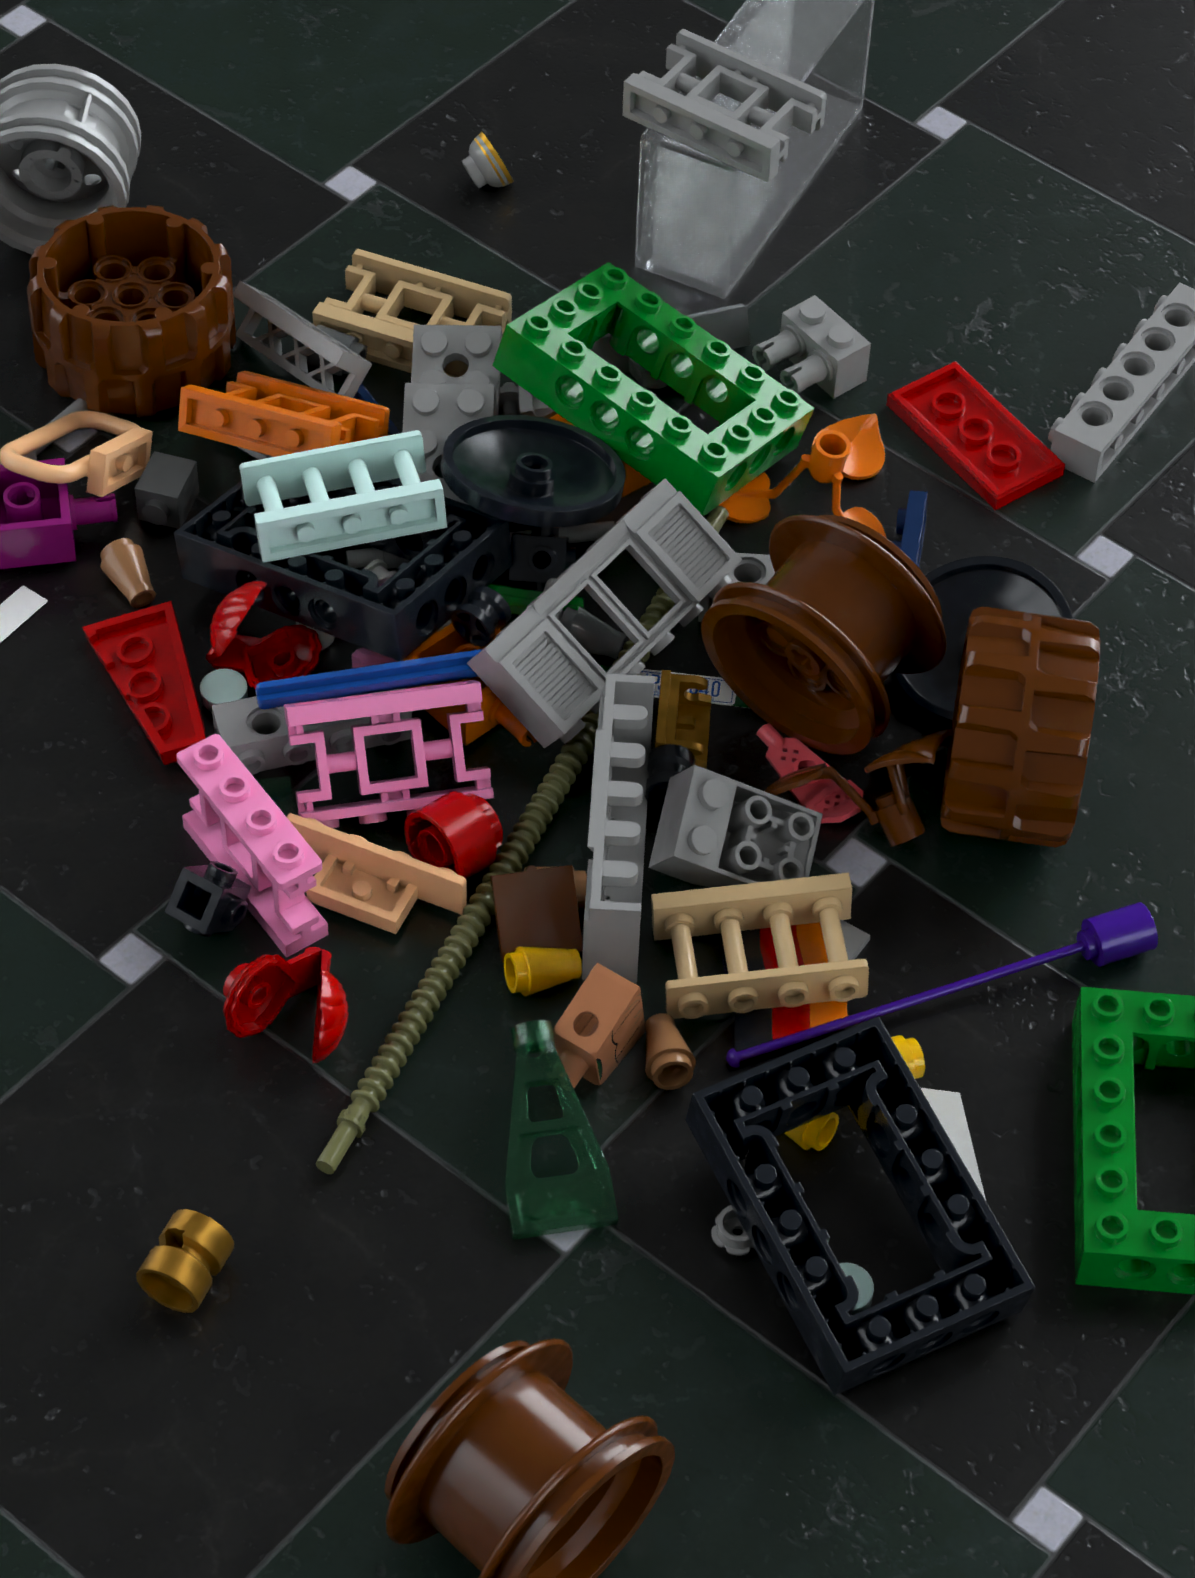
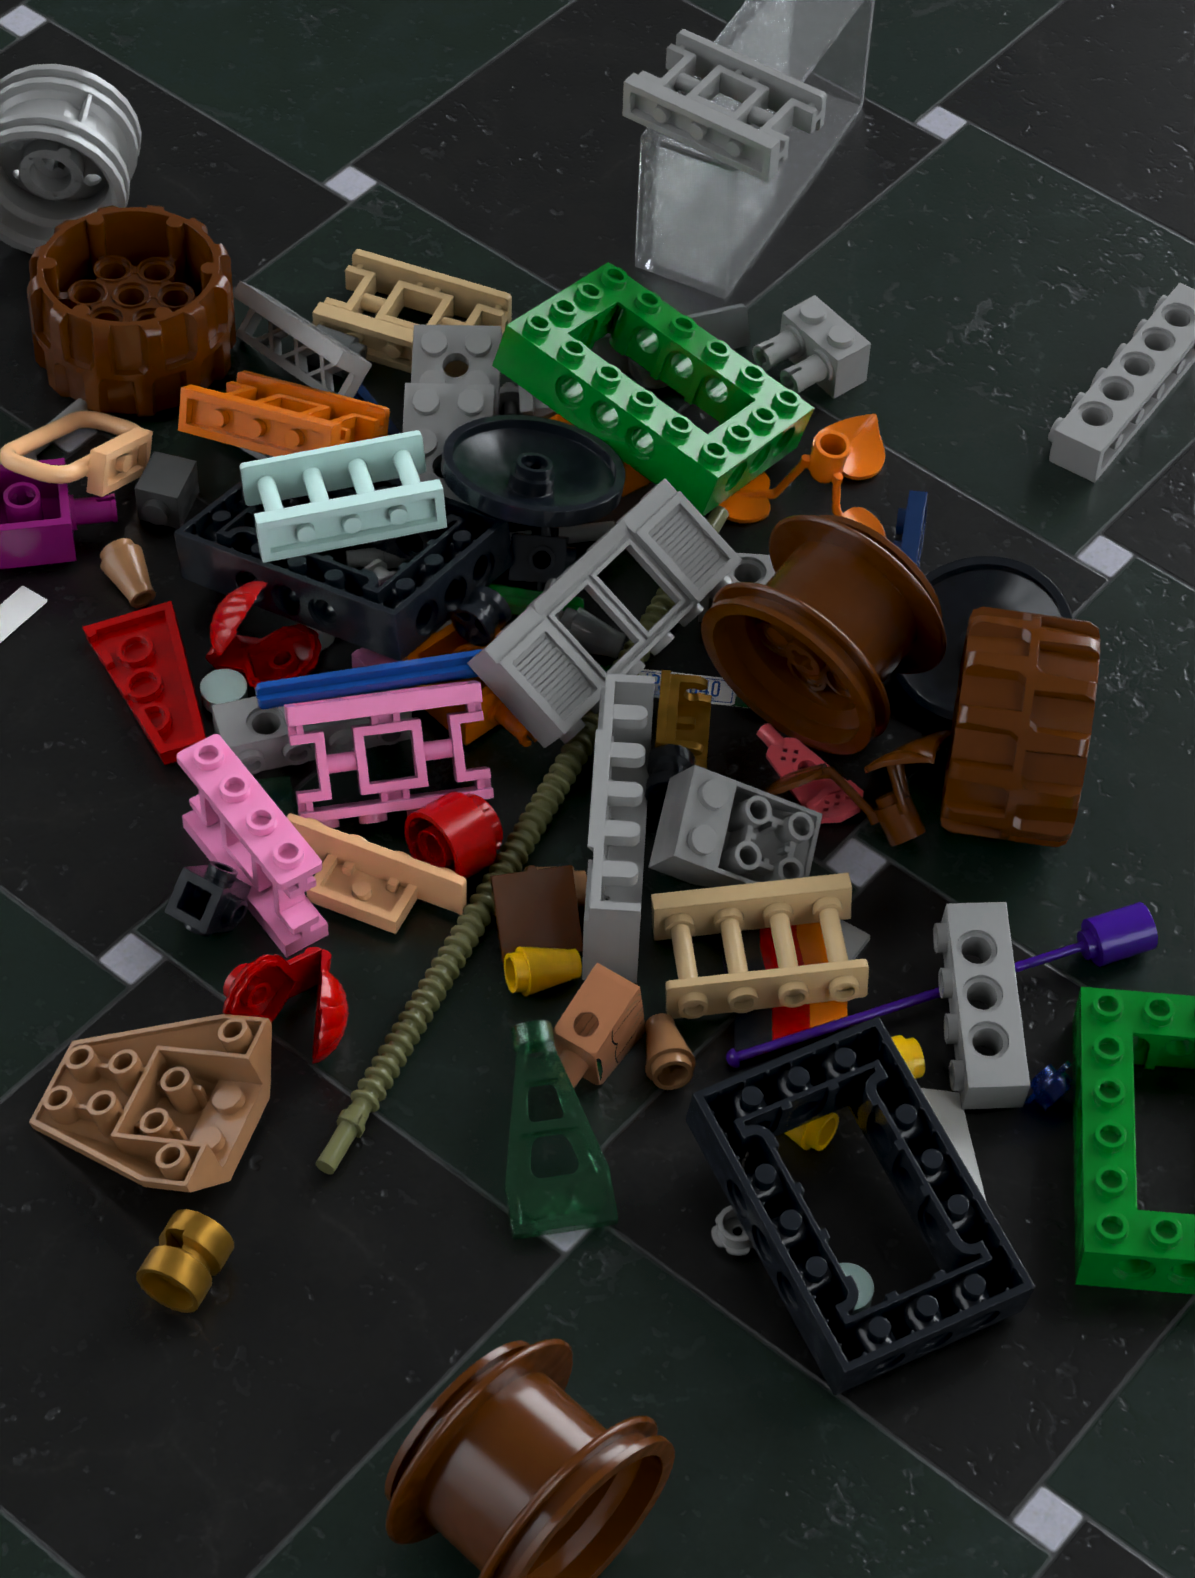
light grey piece [461,132,513,189] -> none
red tile [886,361,1066,510] -> none
none -> medium nougat wedge [29,1014,272,1193]
none -> light grey brick [933,902,1030,1109]
none -> clear blue plate [1024,1061,1075,1110]

